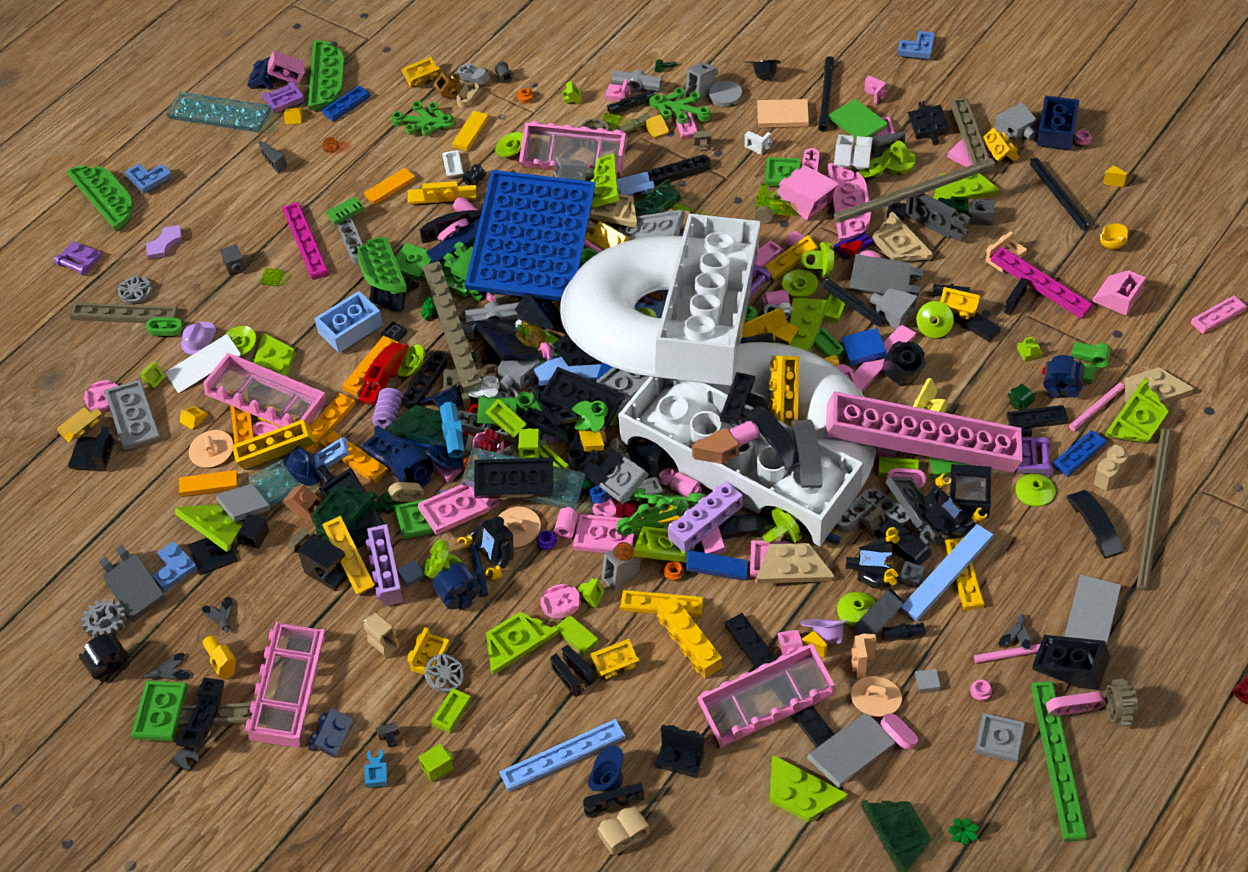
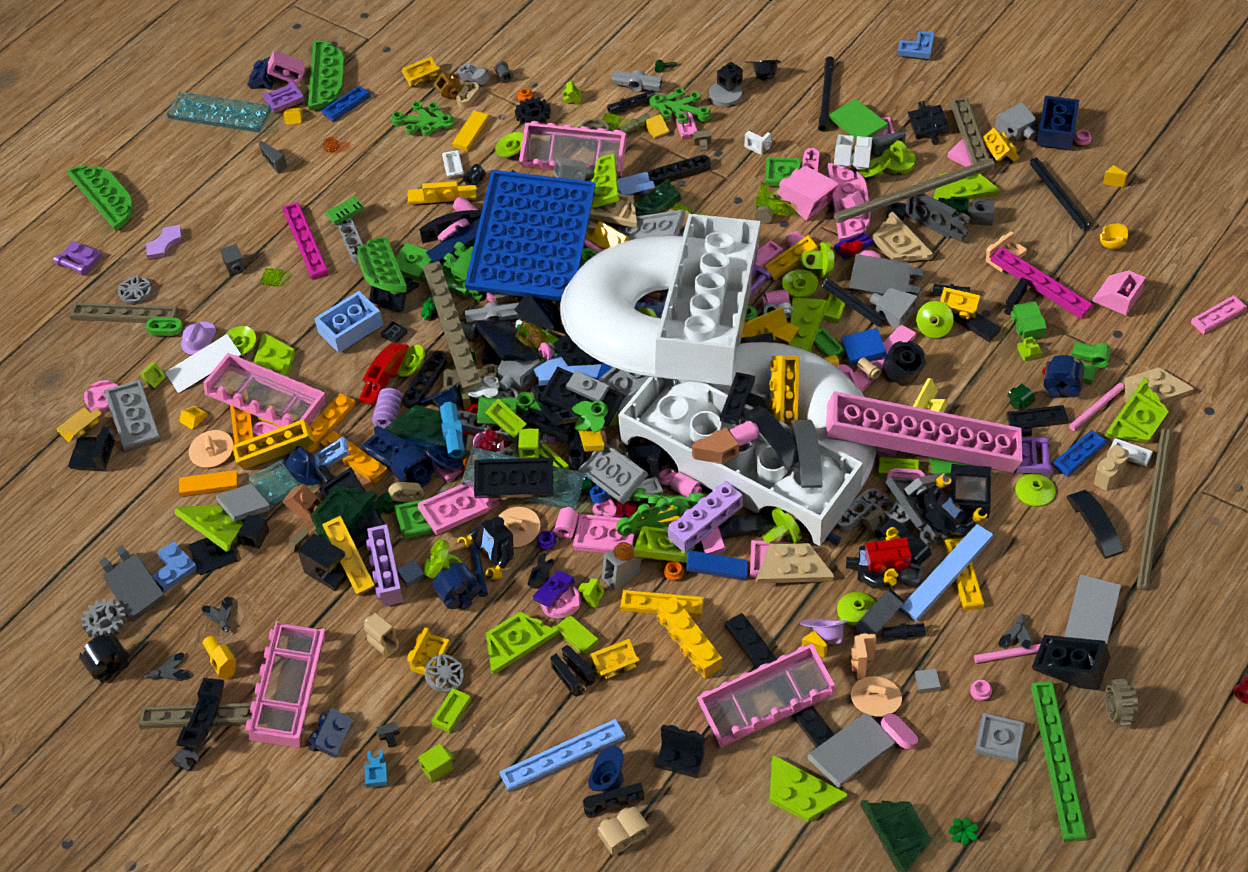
medium blue plate [125,163,173,193] -> none
bright green tile [131,681,188,742] -> none
light orange plate [342,336,399,397] -> none
light orange tile [364,168,416,205] -> none
black piece [576,441,623,486] -> none
bright pink bracket [606,79,631,101] -> none
light grey torso [685,62,718,100] -> none
light nougat tile [757,99,809,128] -> none
bright pink bracket [777,630,803,655] -> none
bright pink bracket [865,76,887,104] -> none
bright pink beam [1046,691,1106,716] -> none
none -> black gear [515,97,551,125]
none -> black plate [527,553,554,588]
none -> dark purple plate [533,570,575,608]
none -> light grey plate [566,370,609,401]
none -> black brick [717,62,743,92]
none -> bright pink piece [840,192,865,218]
none -> tan pin [857,357,881,379]
none -> red brick [865,538,911,573]
none -> light grey plate [904,473,948,495]
none -> bright green brick [1010,301,1047,340]
none -> white tile [1111,438,1153,467]

